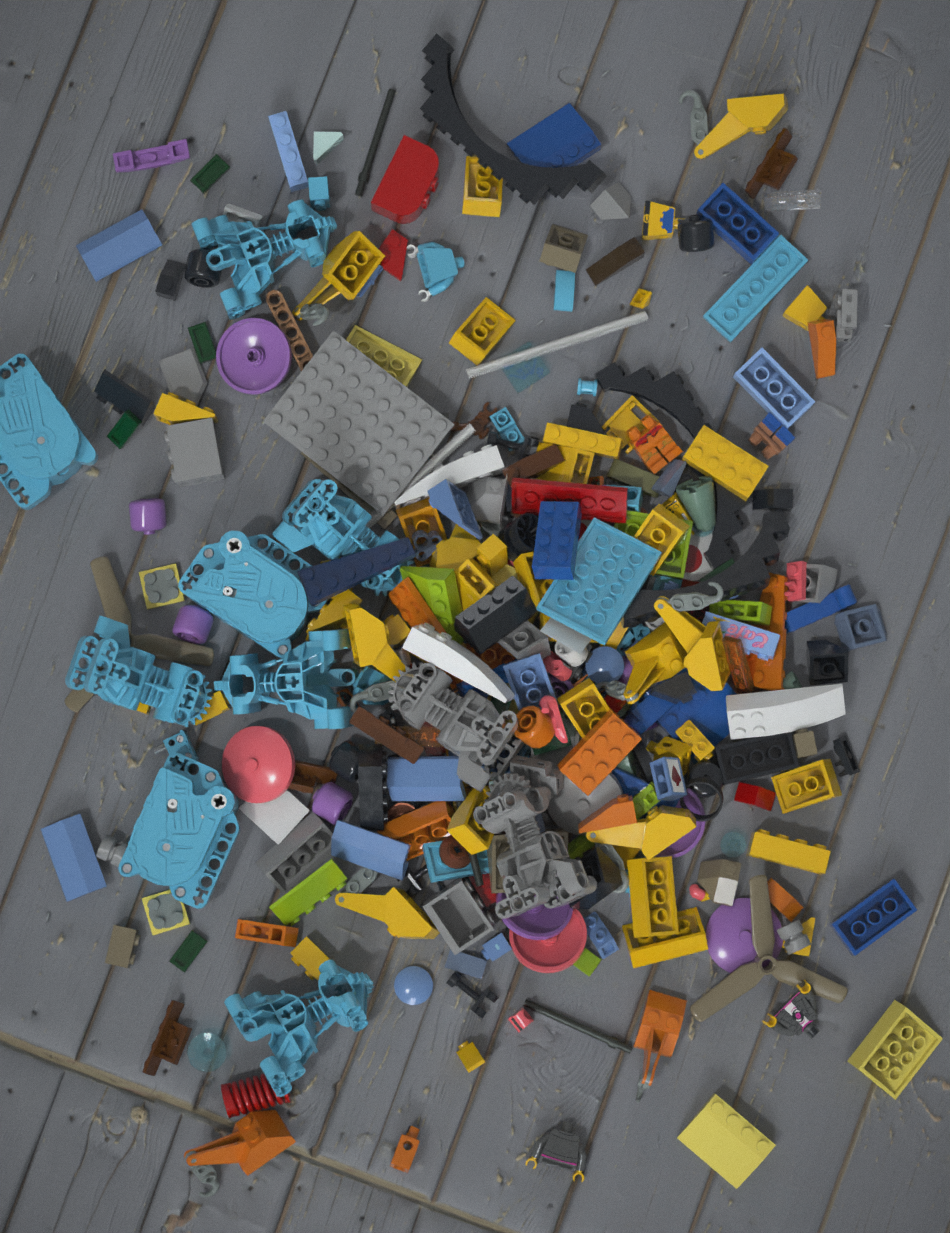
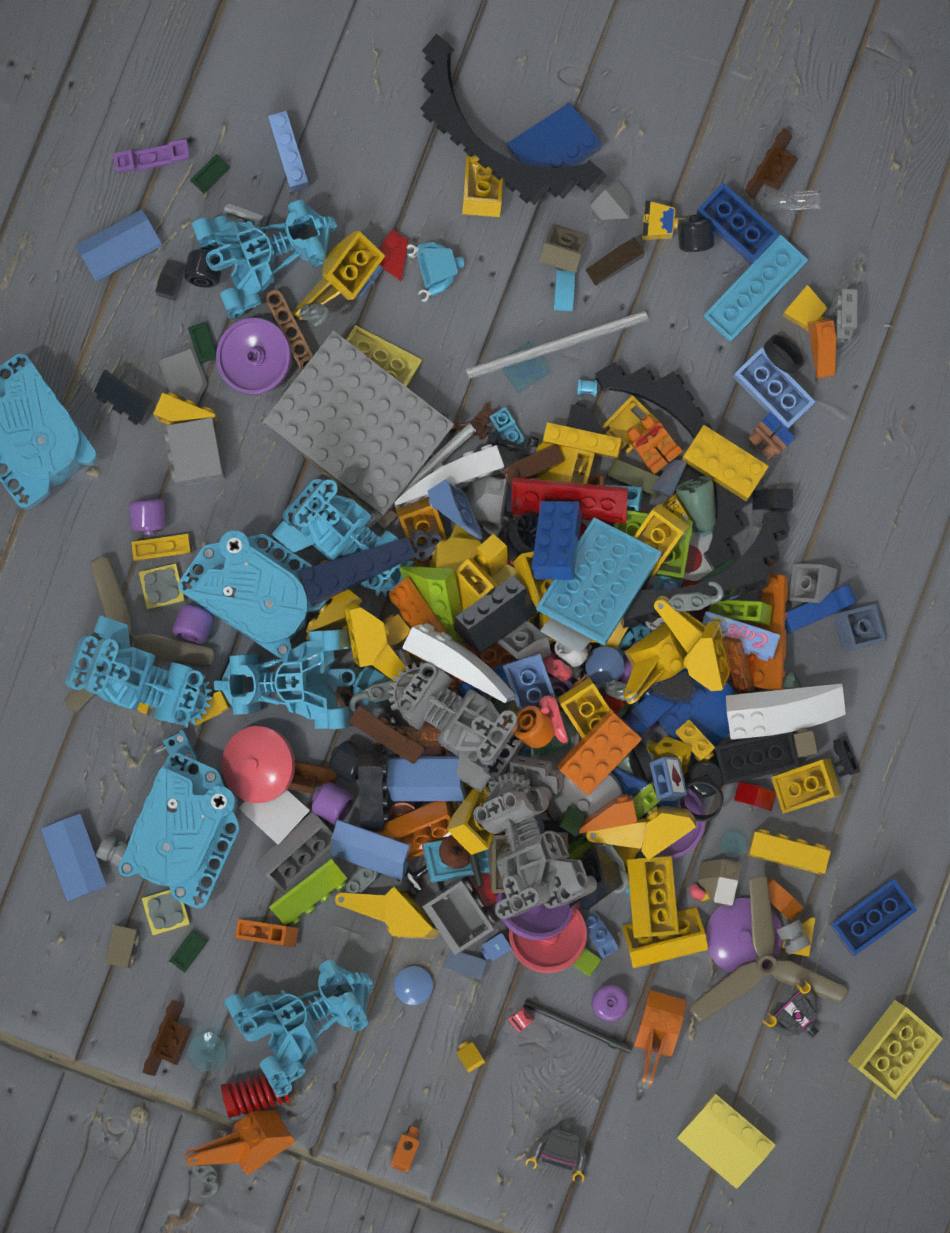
dark green tile [107,410,142,449] -> none
yellow brick [290,936,330,980] -> none
medium azure brick [308,176,330,211] -> none
light aqua slope [313,131,344,165] -> none
pearl dark grey bar [355,89,396,197] -> none
red brick [371,135,439,224] -> none
black bar [446,971,499,1019] -> none
yellow slope [449,297,516,366] -> none
yellow slope [630,288,652,309] -> none
yellow slope [679,90,788,160] -> none
coral plate [784,561,807,602] -> none
black slope [806,640,848,685] -> none
none -> yellow plate [131,534,191,562]
none -> dark green slope [554,806,585,836]
none -> medium lavender head [592,985,629,1022]
none -> black tyre [764,334,804,374]

